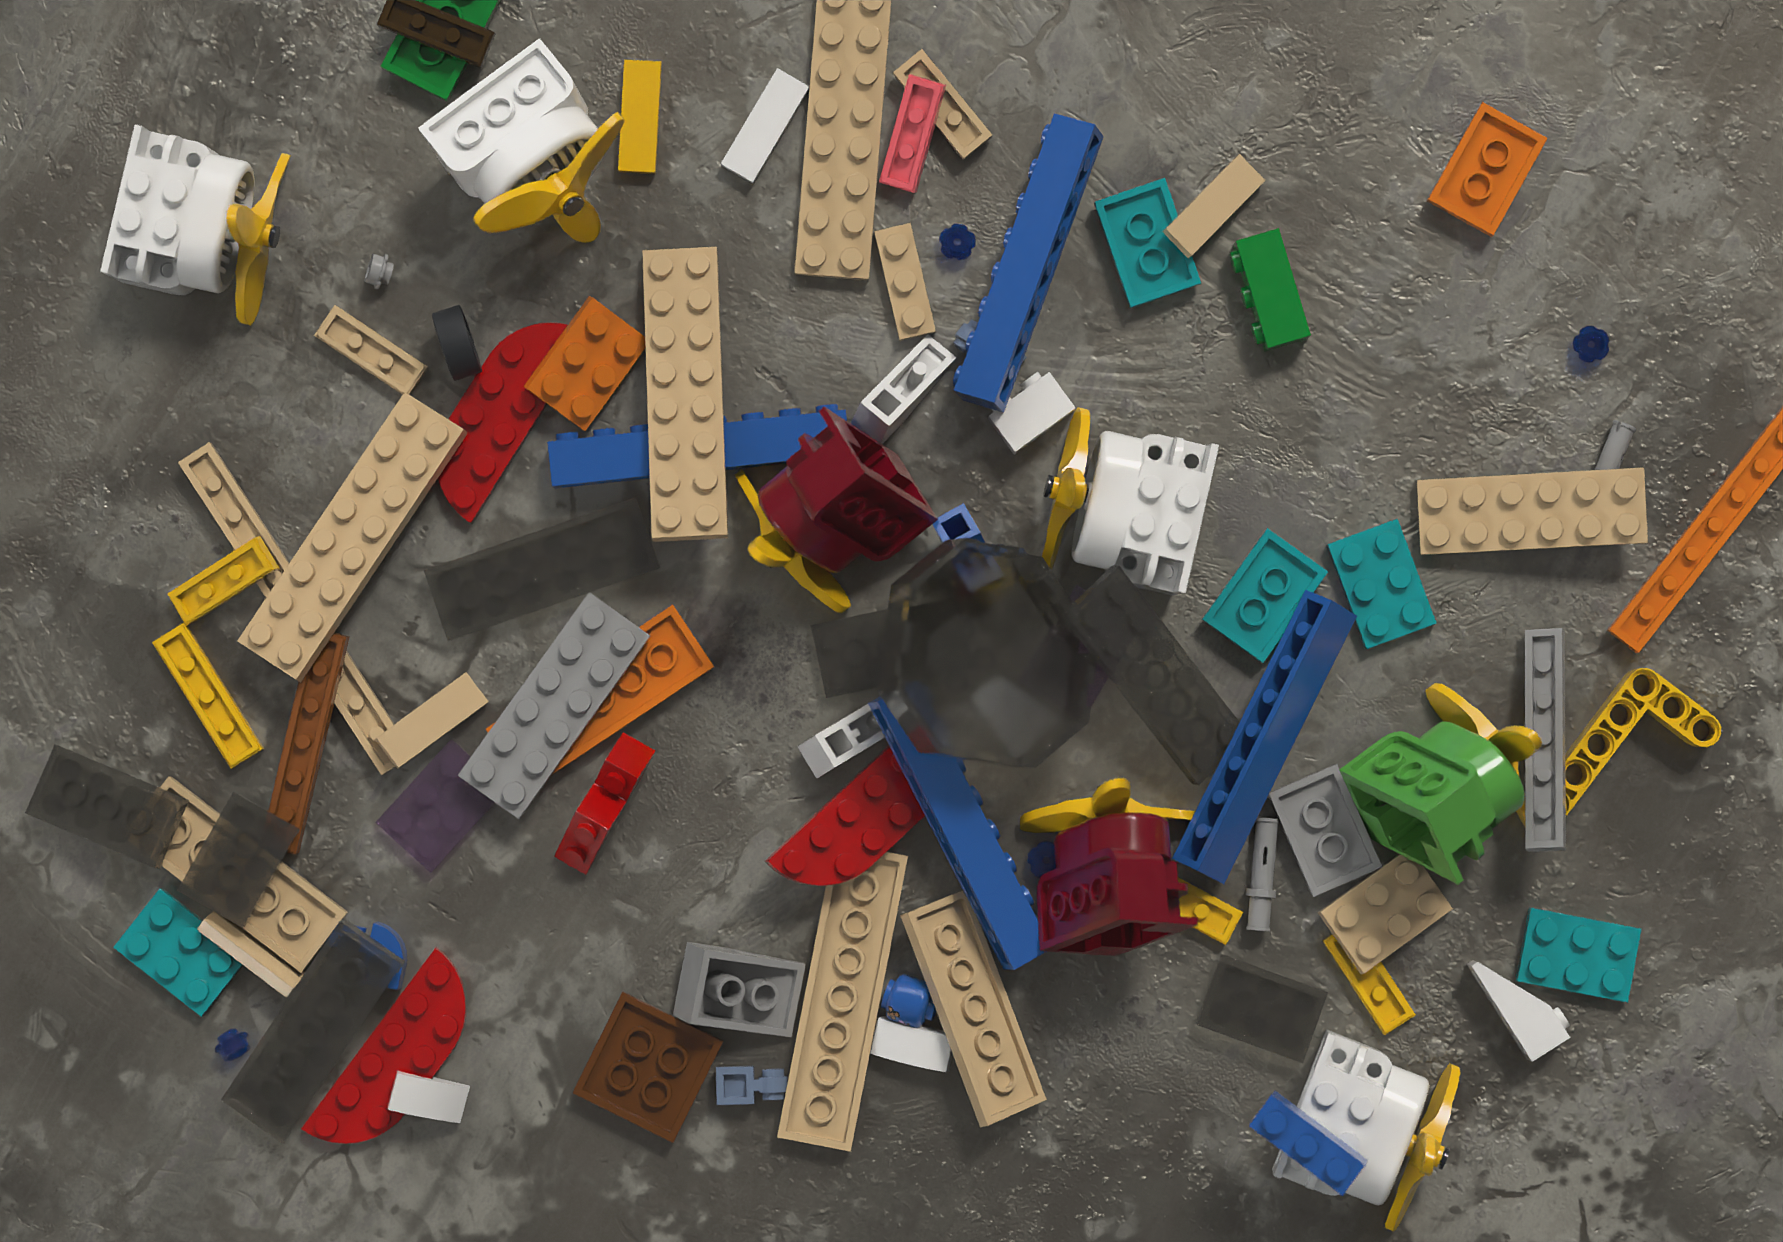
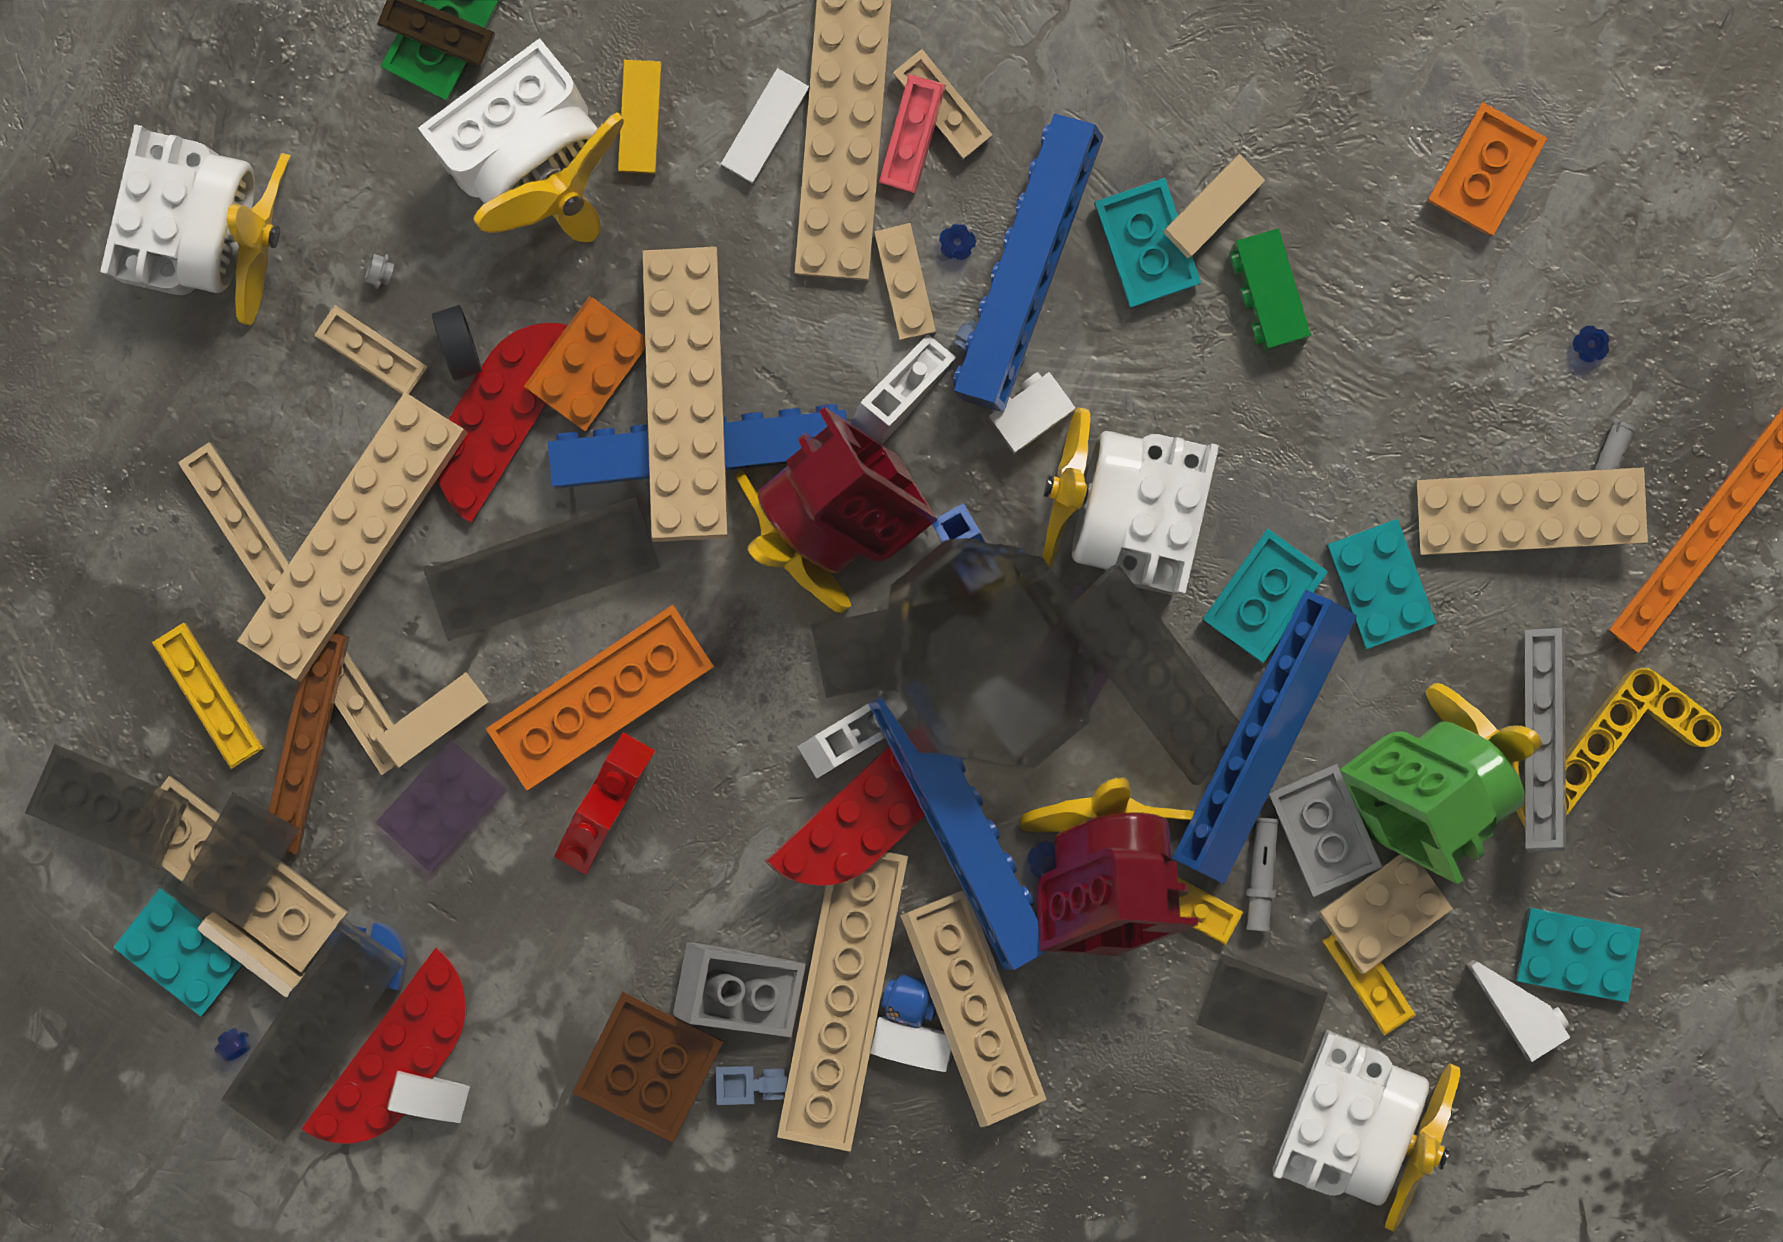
yellow tile [167,536,279,626] -> none
light grey plate [458,592,651,819] -> none
blue brick [1249,1091,1368,1196] -> none

